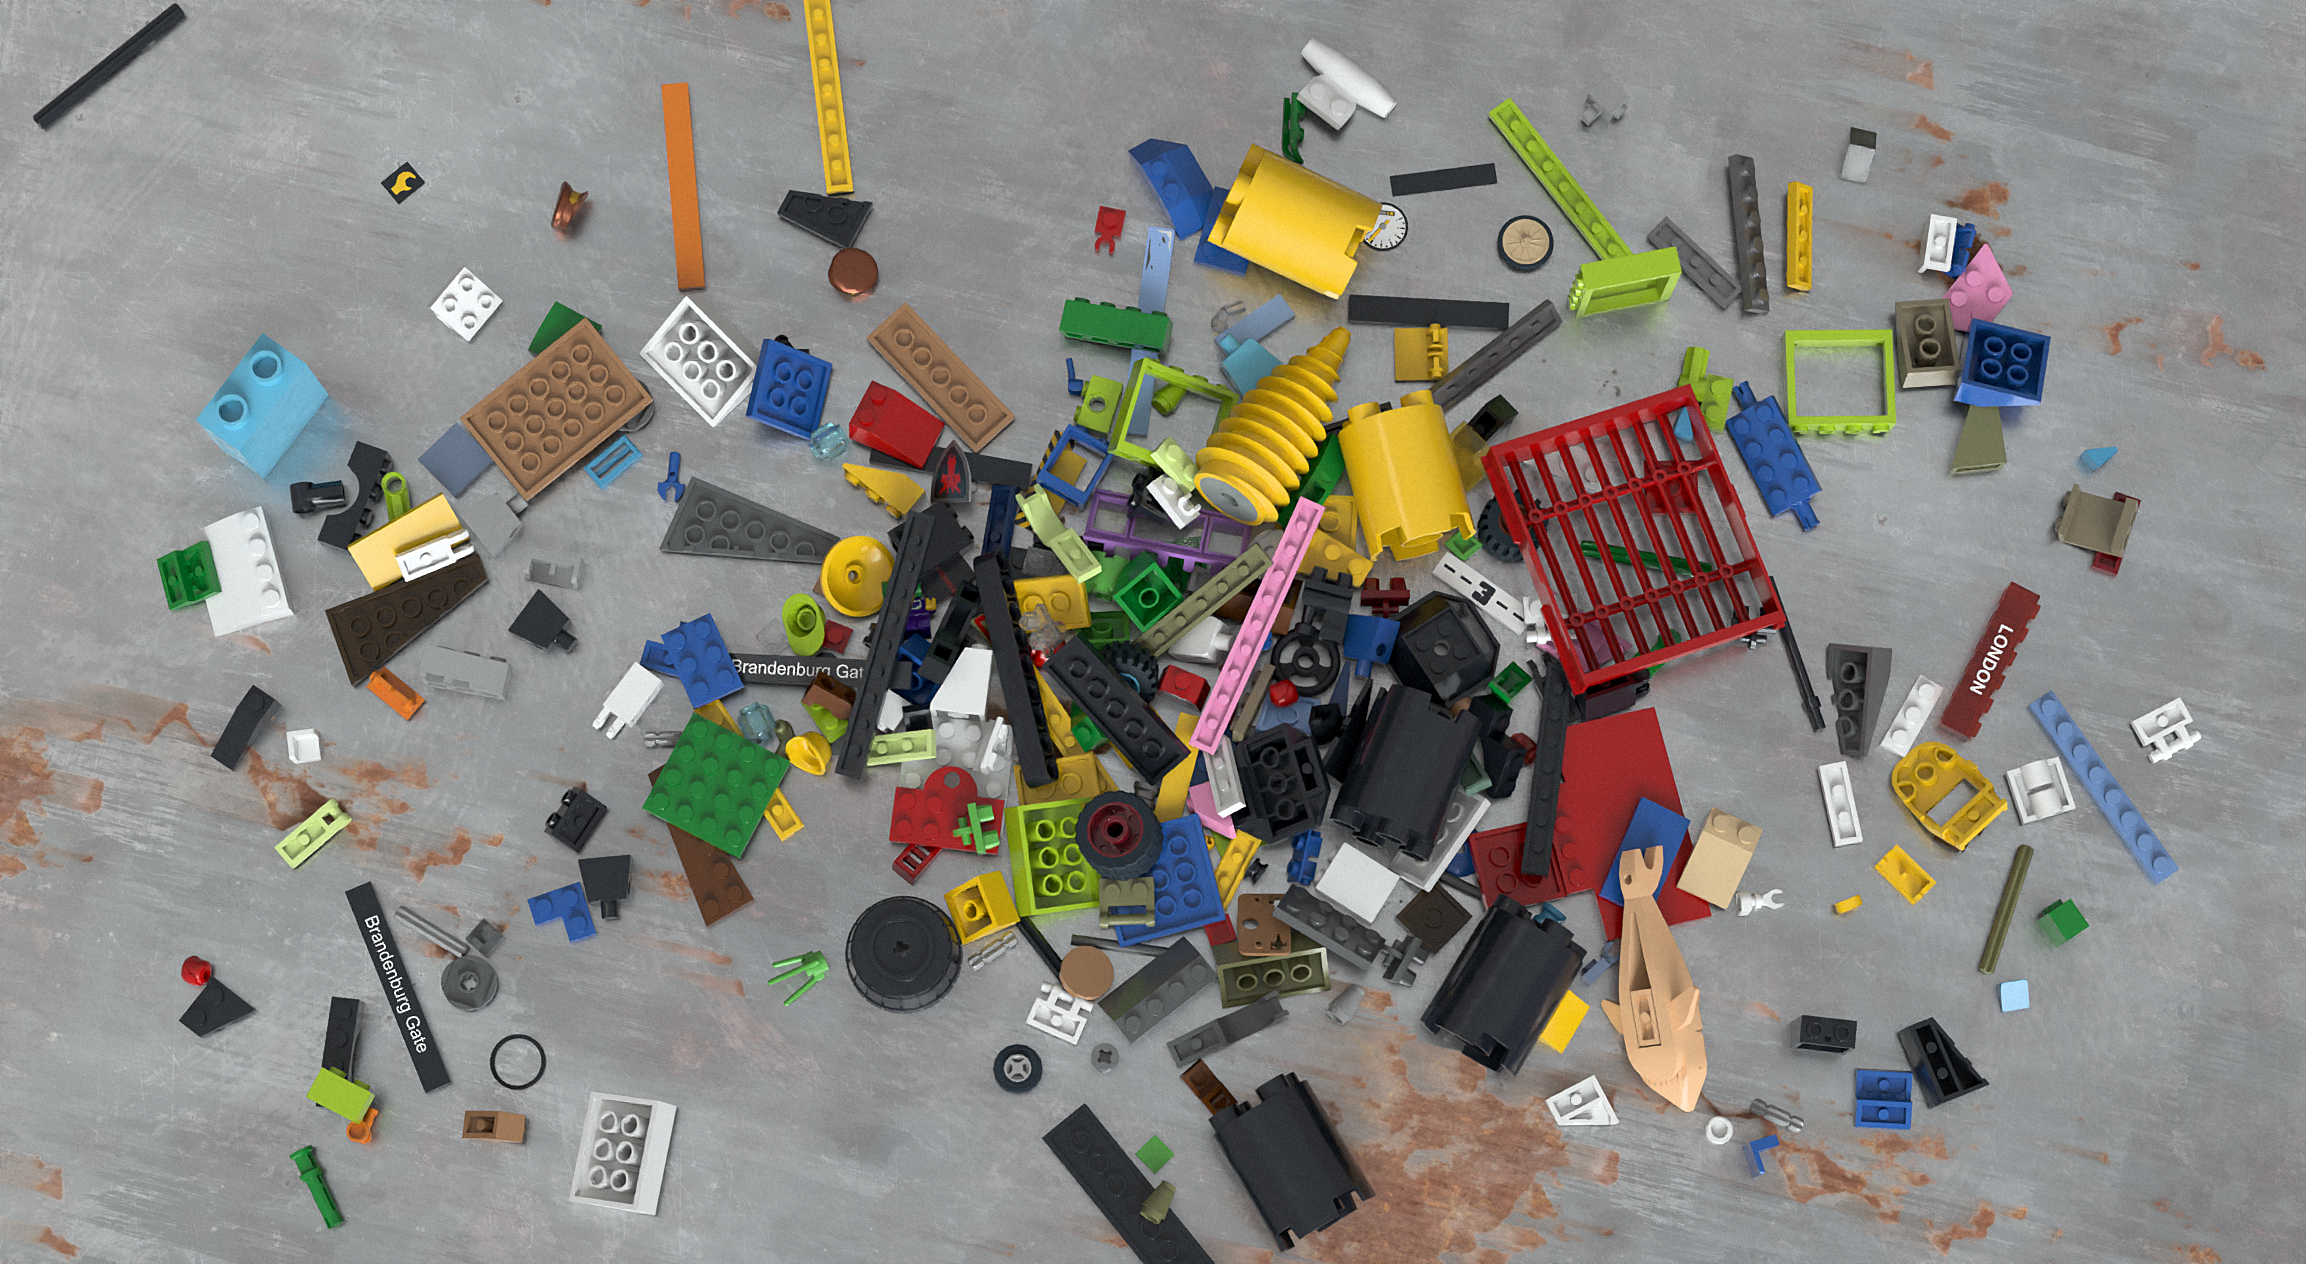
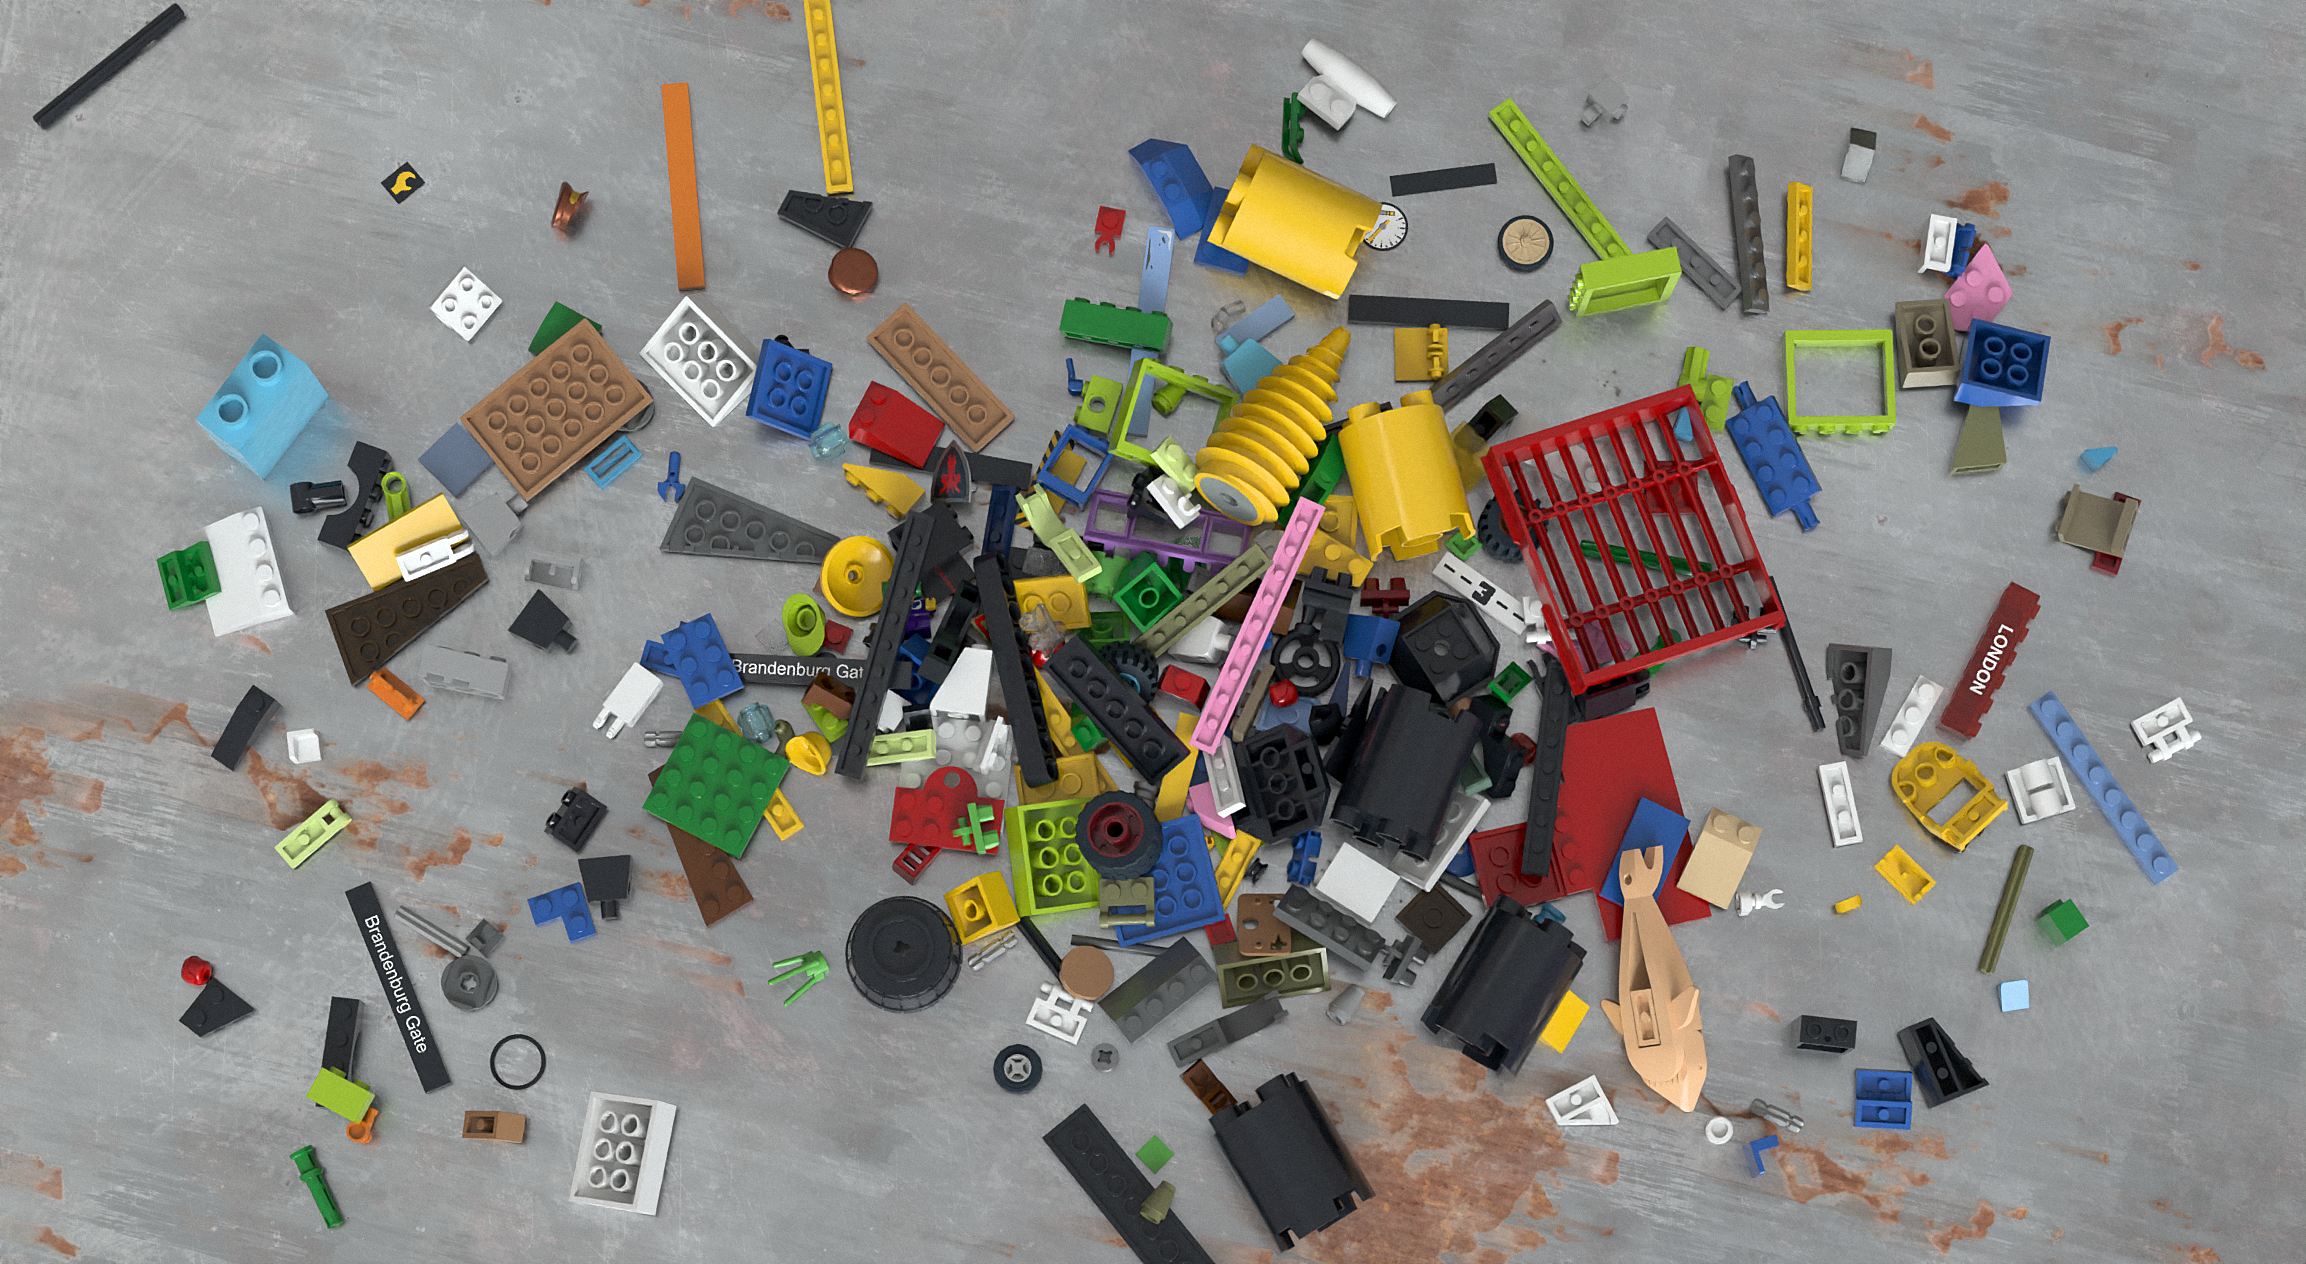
sand blue plate [1580,941,1620,987] -> none

